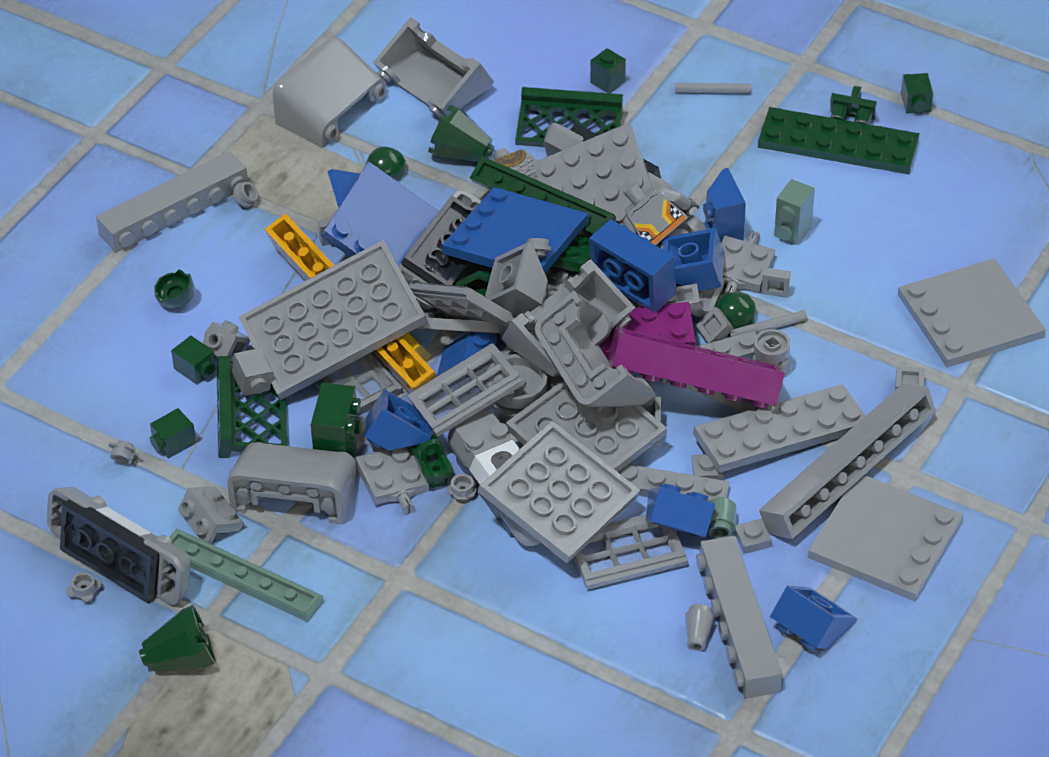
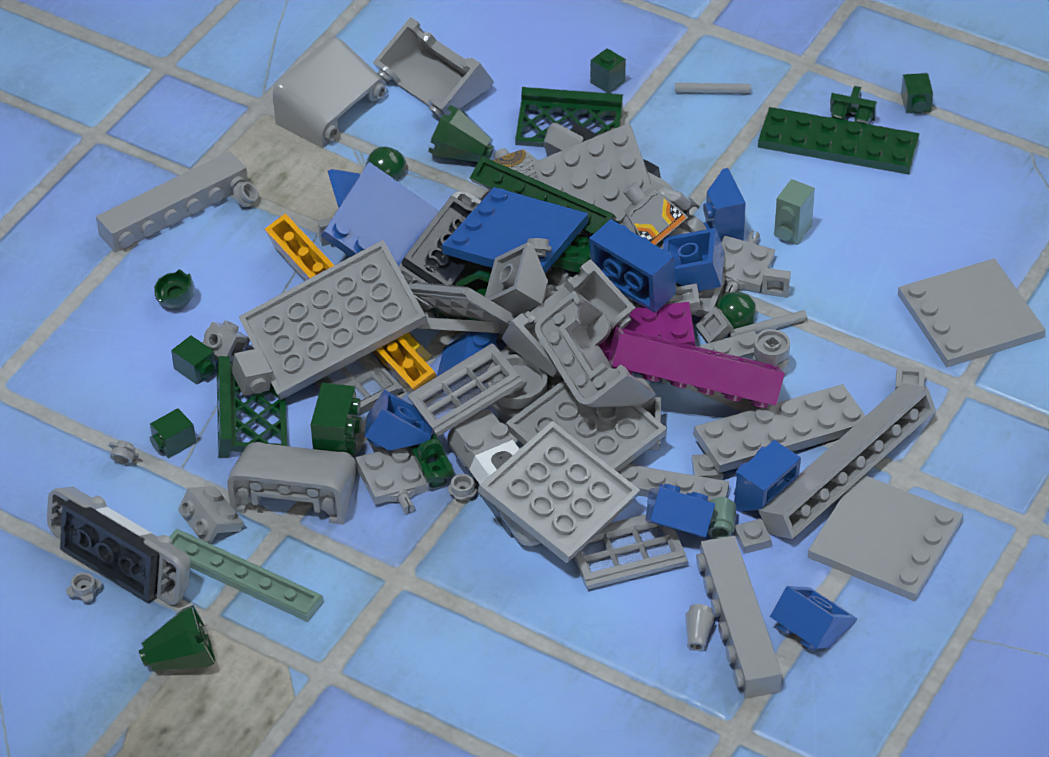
none -> blue slope [734,440,801,512]

